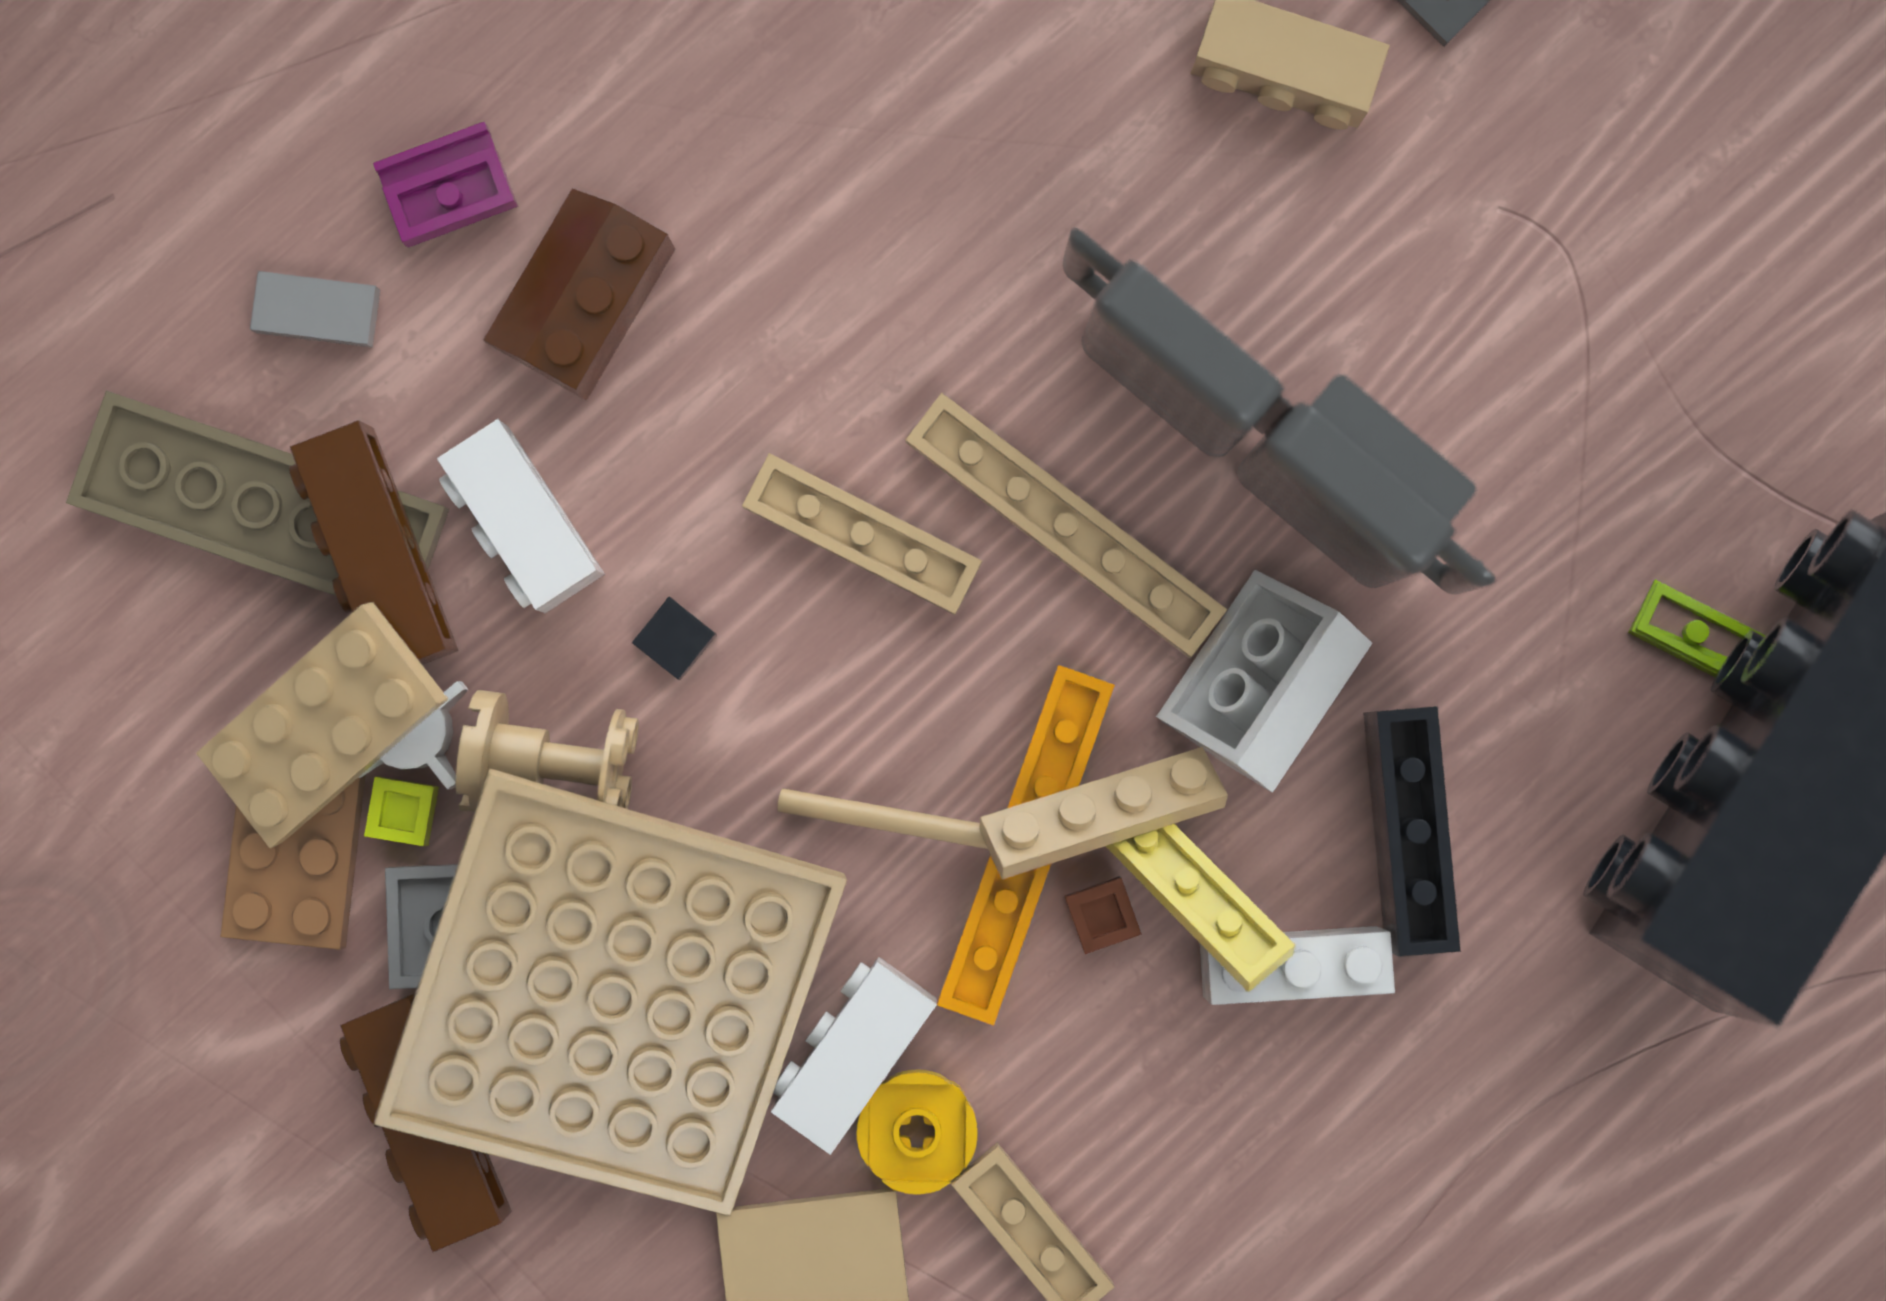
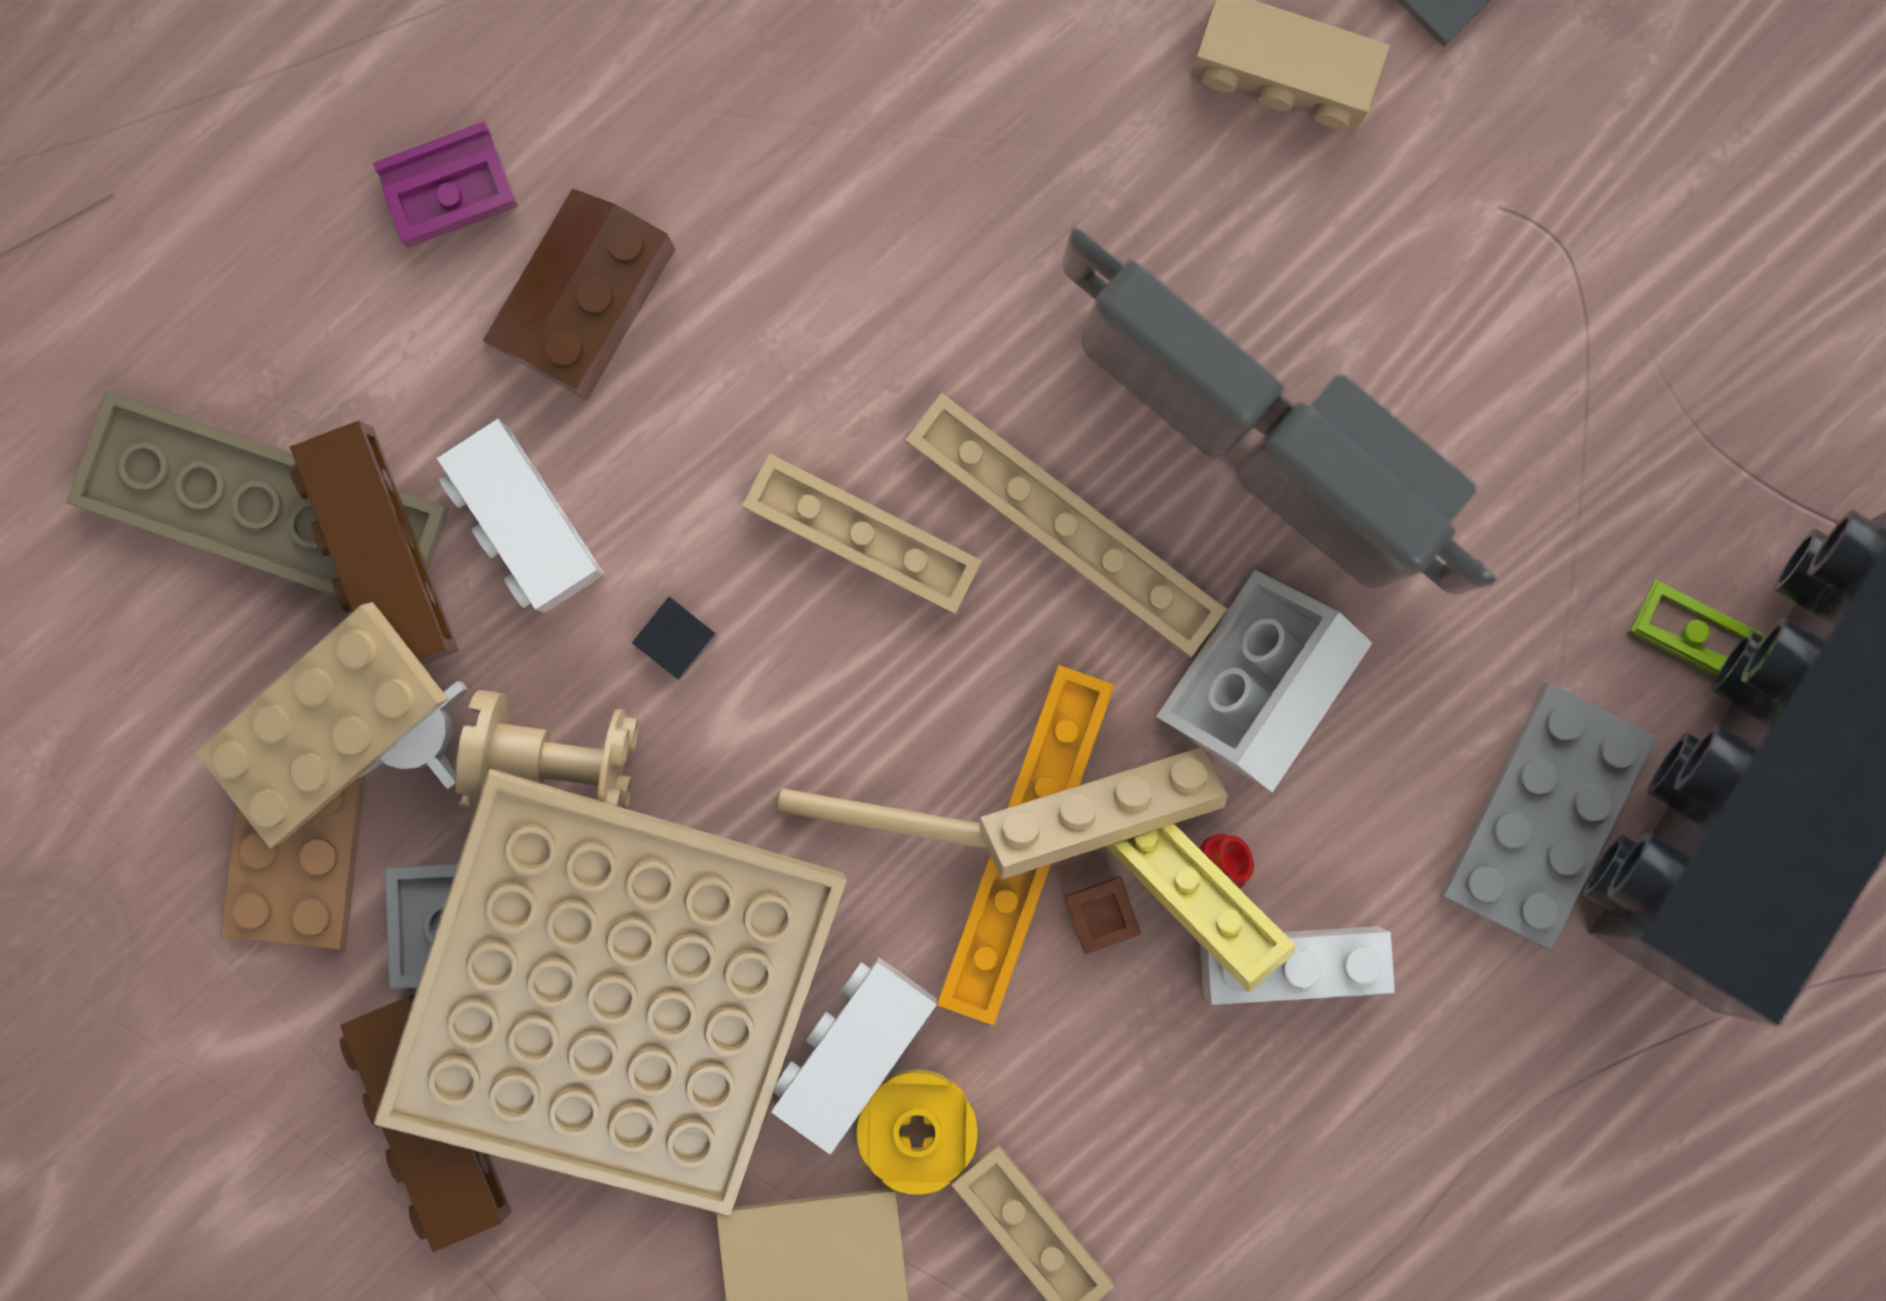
light grey tile [250,271,380,348] -> none
neon yellow plate [364,777,439,846] -> none
black brick [1363,706,1461,957] -> none
none -> red plate [1200,834,1254,889]
none -> light grey plate [1439,683,1657,951]

